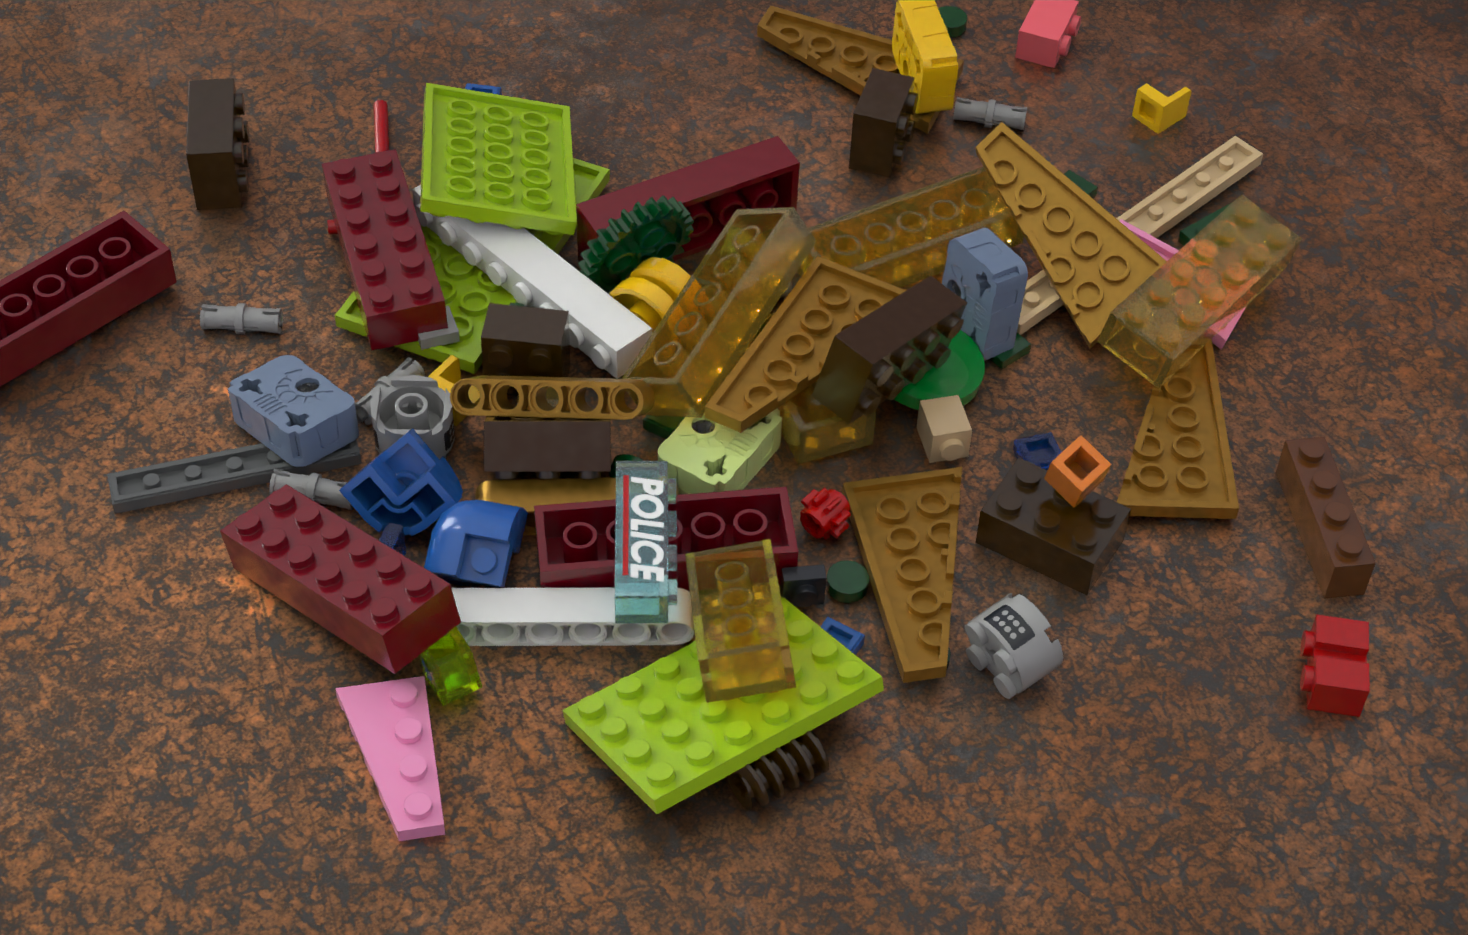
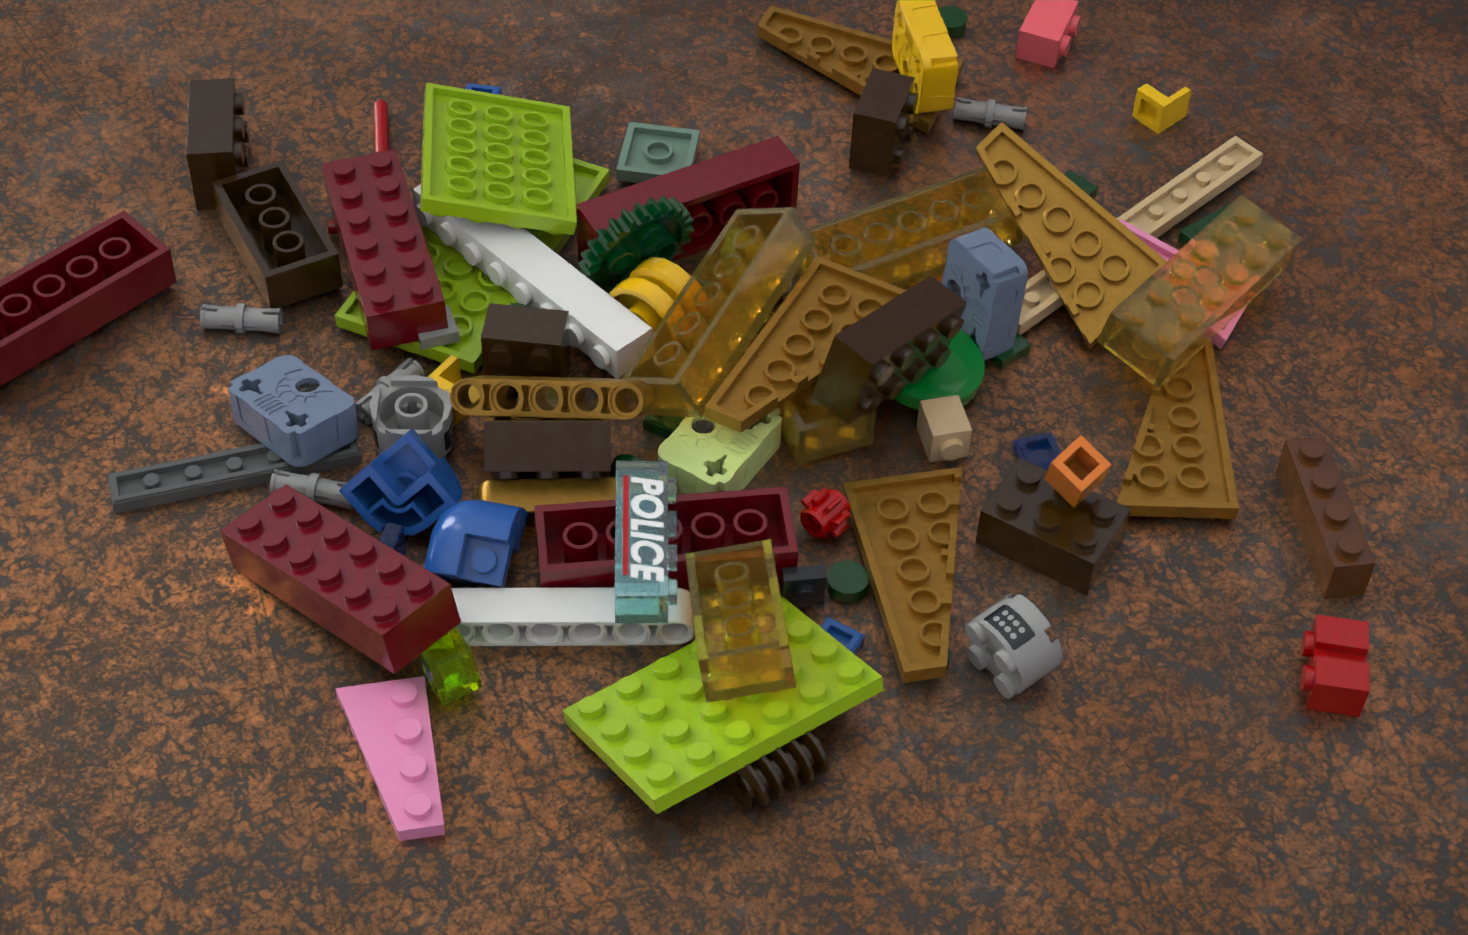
none -> dark brown brick [211,160,343,309]
none -> sand green plate [616,122,700,183]

